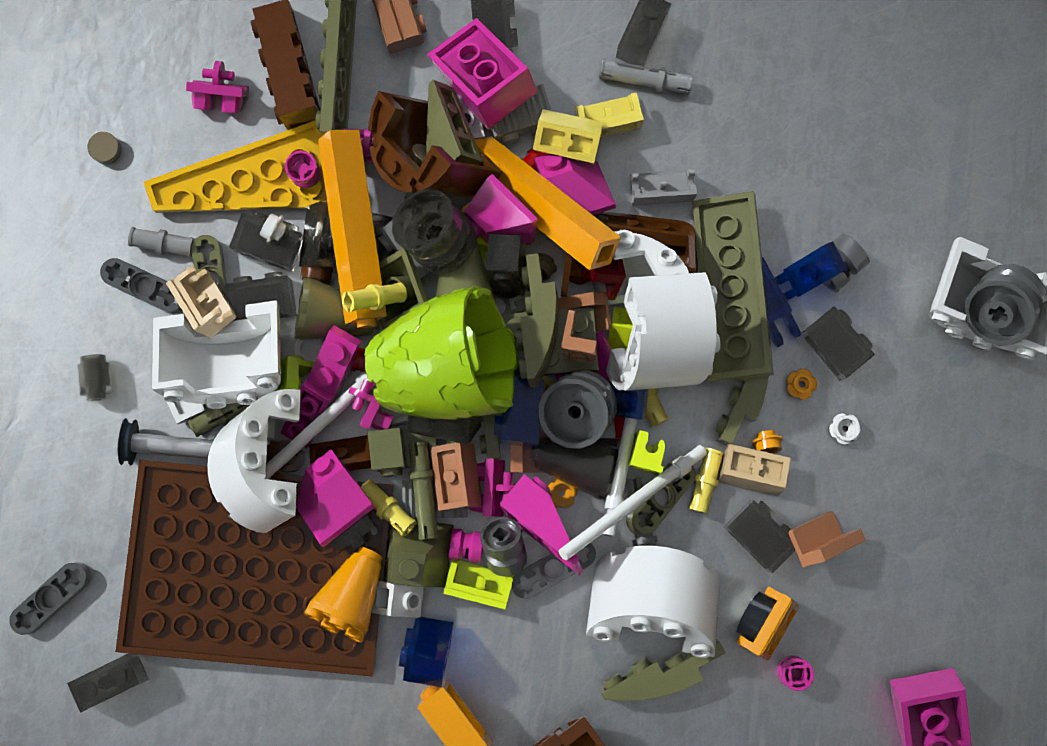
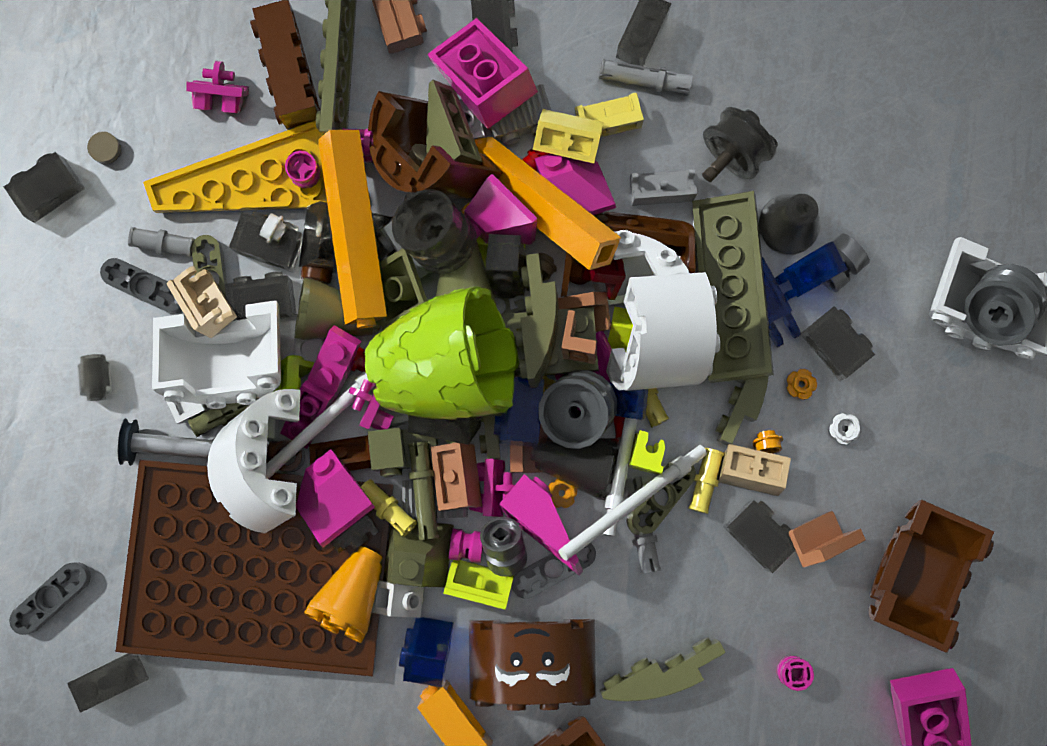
light yellow pin [342,282,407,312] -> none
white cylinder [586,546,720,658] -> none
light orange piece [736,586,799,661] -> none
none -> clear smoke brick [3,152,85,223]
none -> reddish brown cylinder [469,619,596,711]
none -> clear smoke wheel [702,107,778,183]
none -> clear smoke cone [759,194,821,255]
none -> reddish brown cylinder [869,500,994,653]

